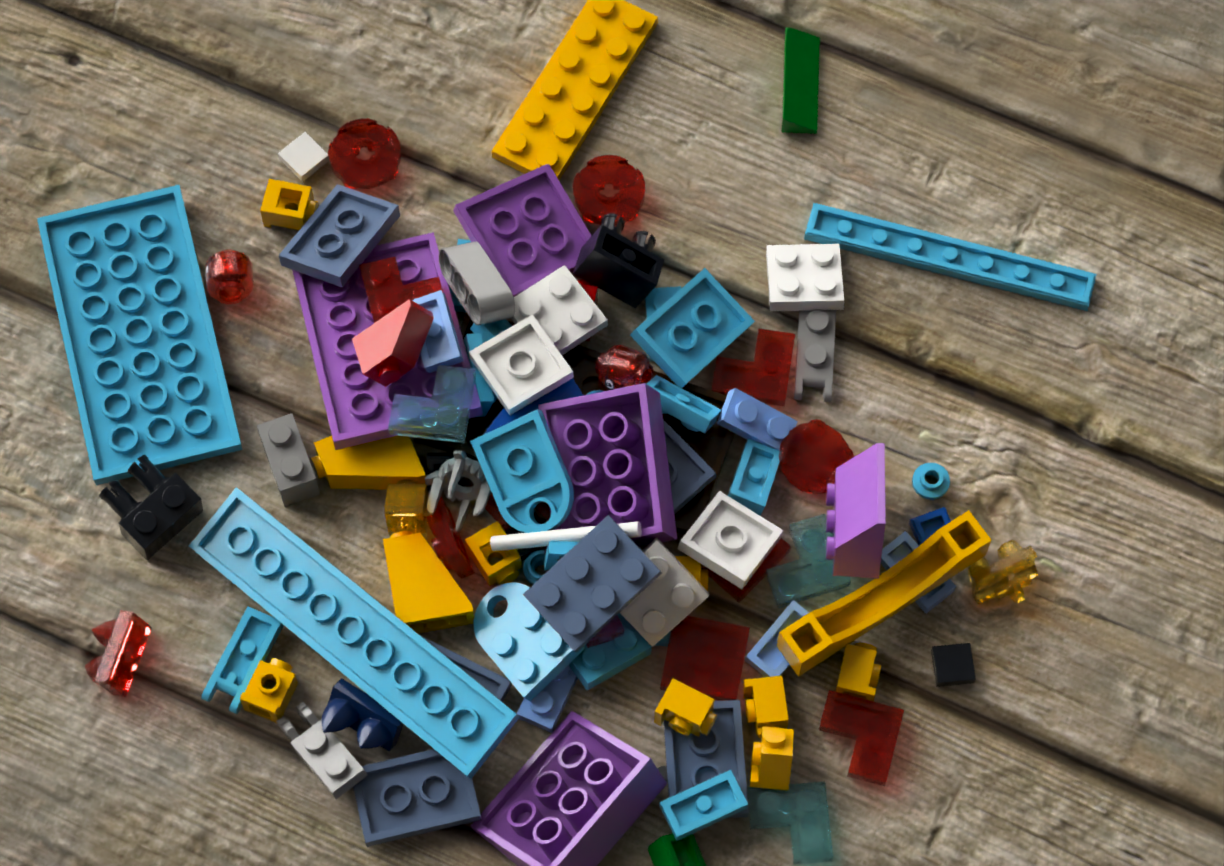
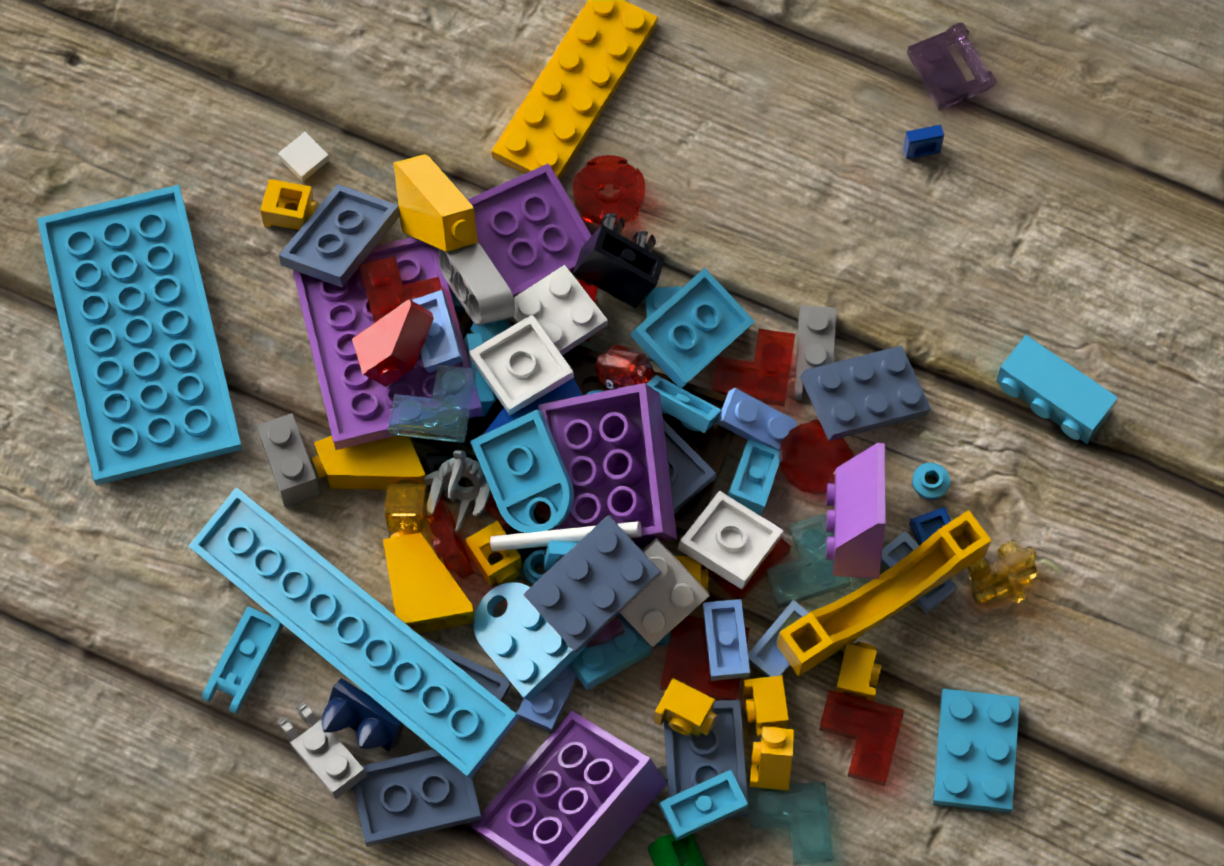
clear red tile [85,610,152,697] -> none
black brick [99,455,203,560] -> none
clear red head [205,249,254,304] -> none
yellow brick [240,658,298,723] -> none
clear red plate [328,118,401,190] -> none
white plate [766,244,844,311] -> none
green slope [781,27,820,134] -> none
medium azure tile [804,203,1097,311] -> none
black tile [931,643,976,687] -> none
none -> yellow slope [393,154,478,252]
none -> light blue plate [703,599,750,681]
none -> sand blue plate [800,346,931,441]
none -> blue tile [903,124,944,159]
none -> clear purple plate [907,23,997,110]
none -> medium azure plate [932,689,1020,813]
none -> medium azure brick [996,335,1118,444]

